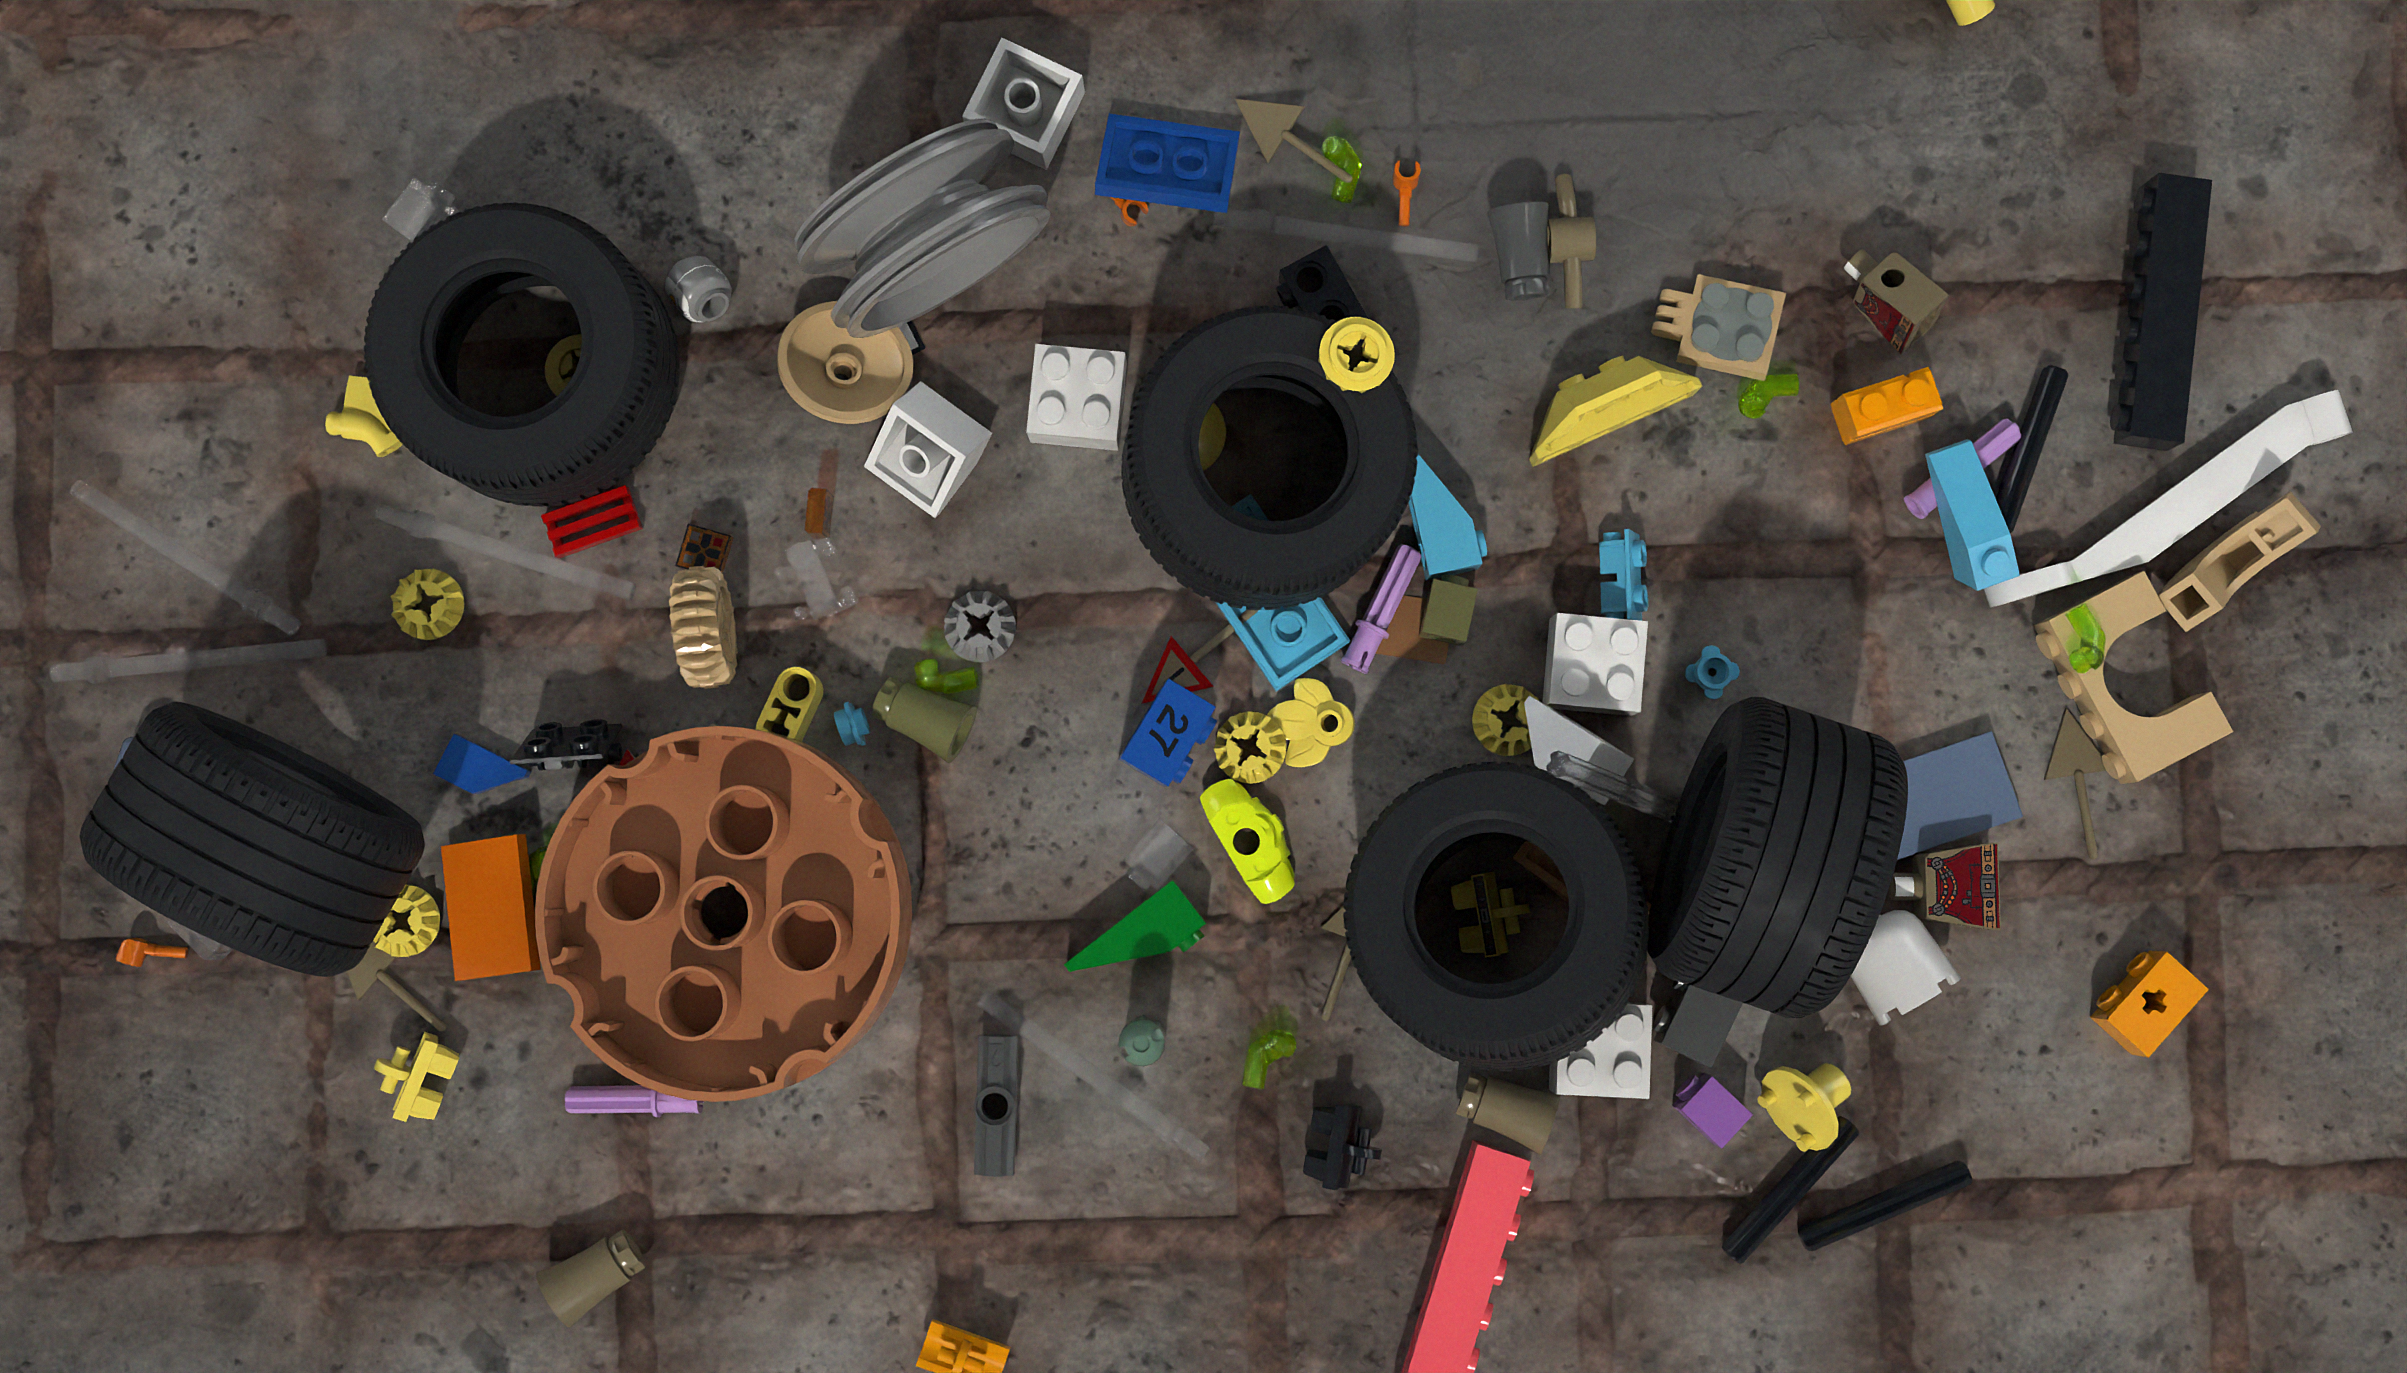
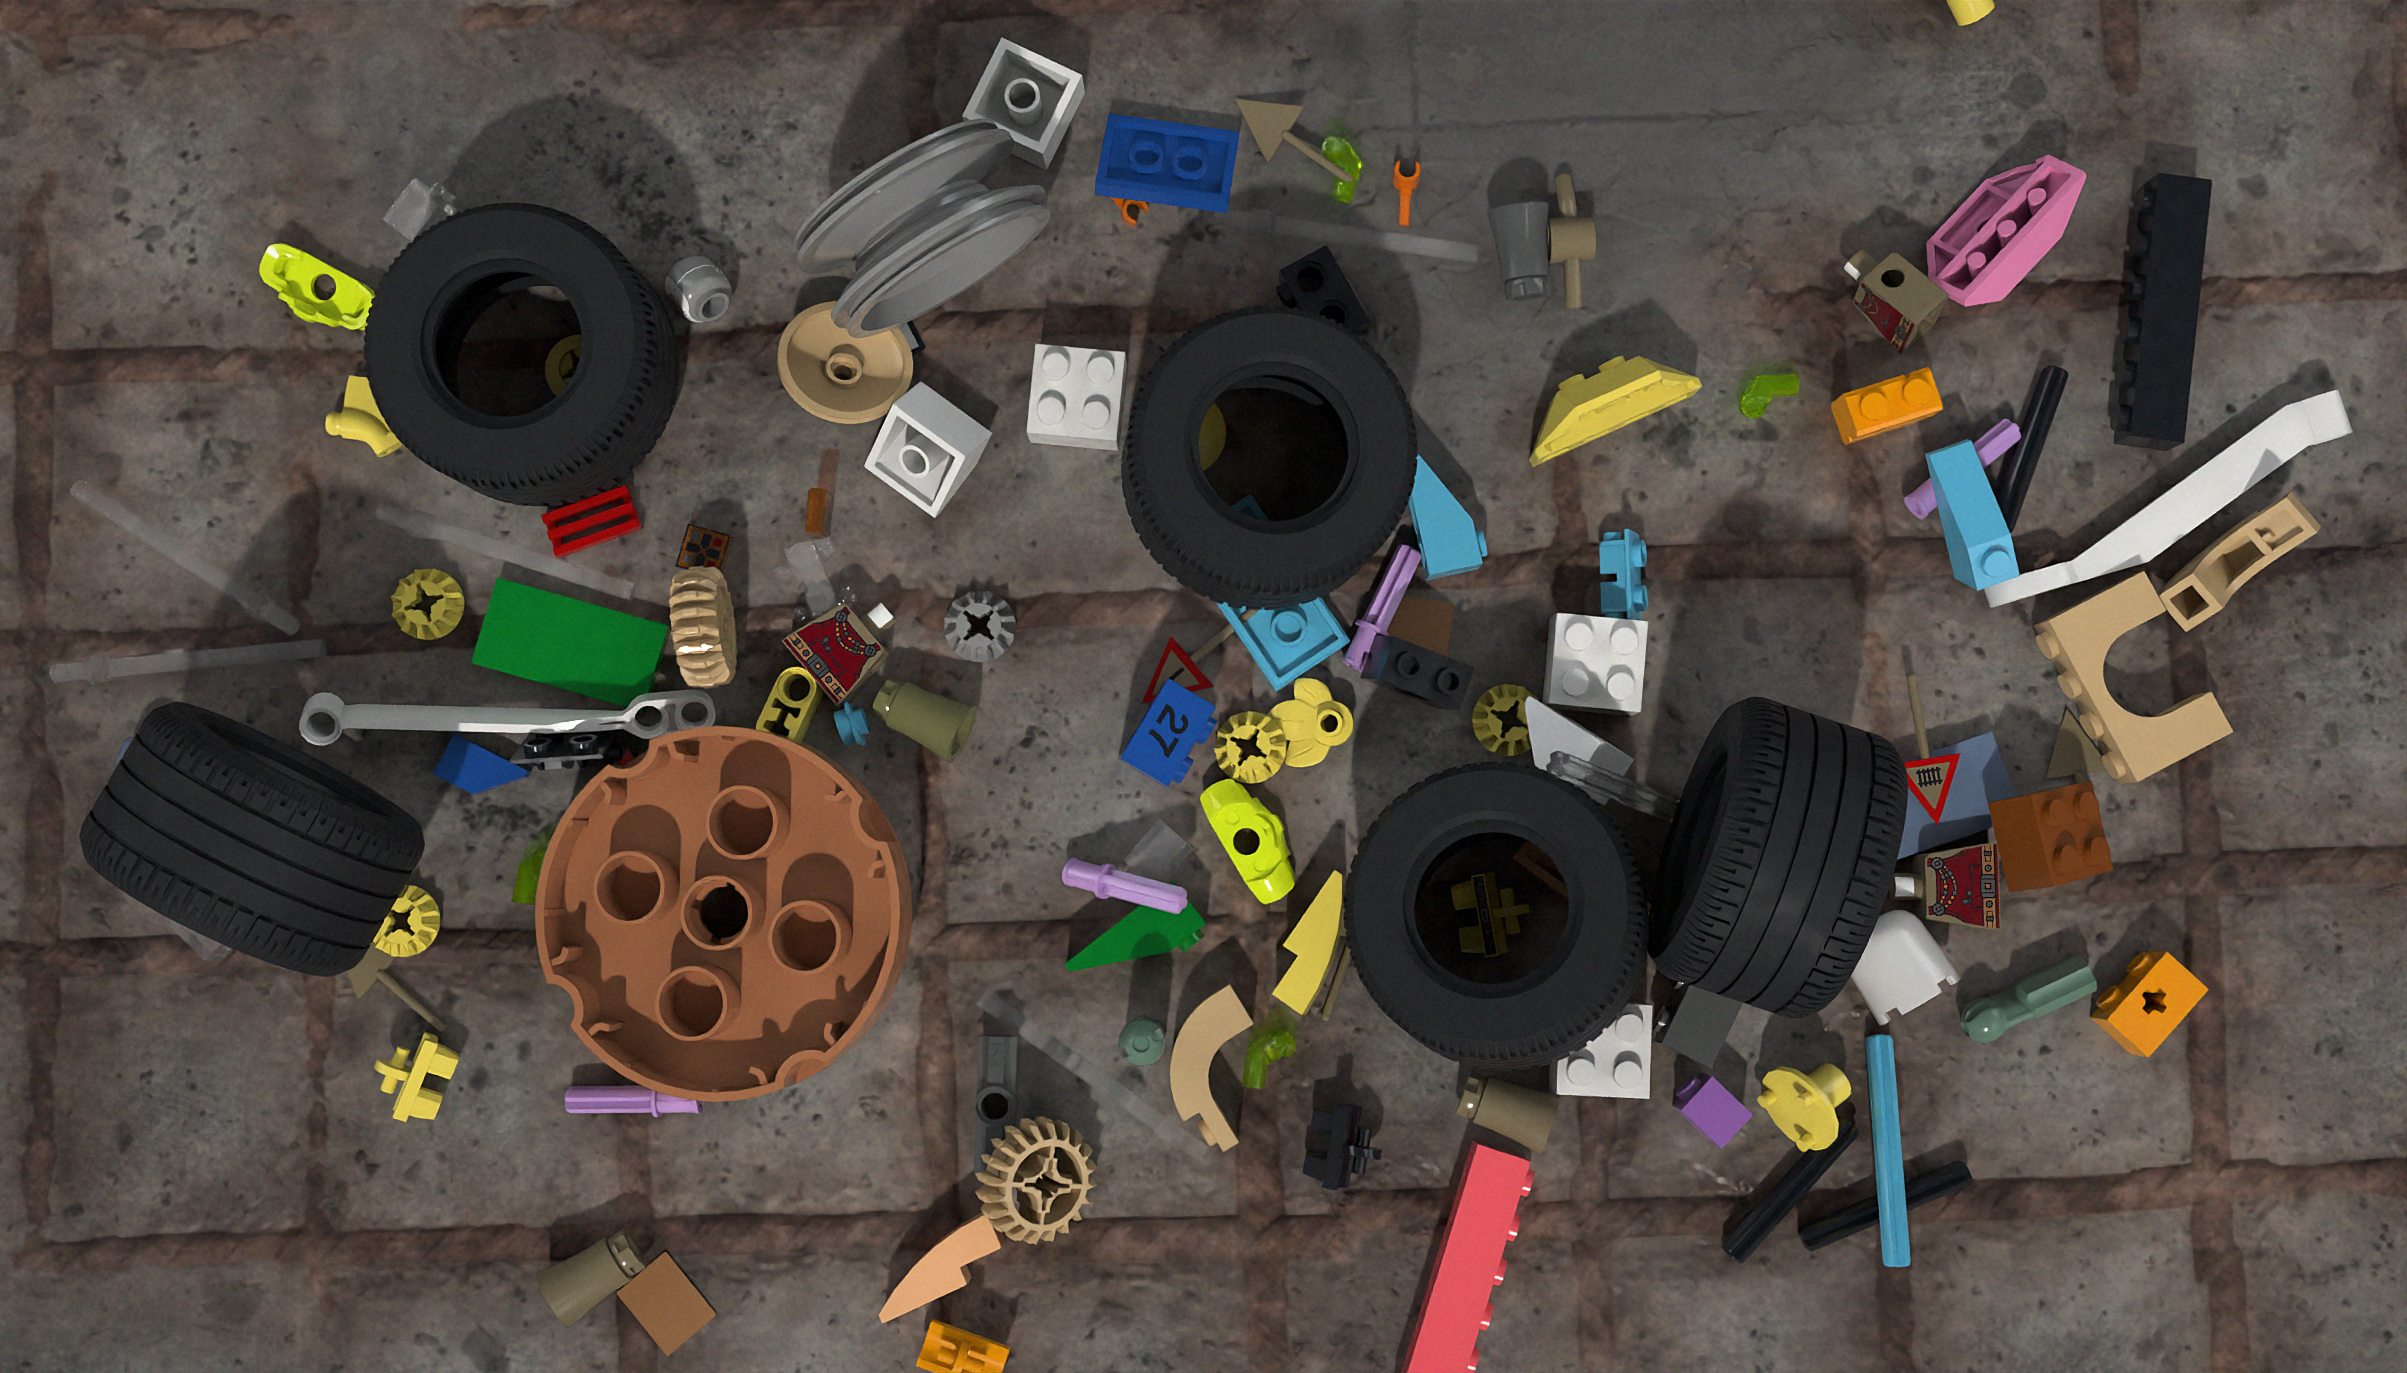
orange hand [116,937,188,967] -> none
orange tile [441,834,541,981] -> none
clear neon green arm [914,658,979,694] -> none
light yellow gear [1318,317,1395,394] -> none
olive brick [1419,574,1478,646] -> none
piece [1651,274,1786,381] -> none
medium azure plate [1685,645,1740,699] -> none
clear neon green arm [2065,603,2106,674] -> none
none -> neon yellow piece [259,243,375,331]
none -> white piece [299,689,715,746]
none -> green tile [471,577,671,713]
none -> medium nougat sticker [617,1252,716,1356]
none -> torso [782,601,897,709]
none -> light nougat slope [878,1212,1006,1324]
none -> tan gear [975,1116,1098,1244]
none -> lavender axle [1062,858,1188,914]
none -> tan arch [1170,983,1254,1152]
none -> light yellow slope [1272,870,1346,1015]
none -> black brick [1360,636,1474,711]
none -> medium azure axle [1865,1034,1911,1267]
none -> piece [1904,674,1961,826]
none -> bright pink wedge [1926,154,2086,307]
none -> sand green piece [1960,955,2097,1043]
none -> dark orange brick [1988,781,2113,892]

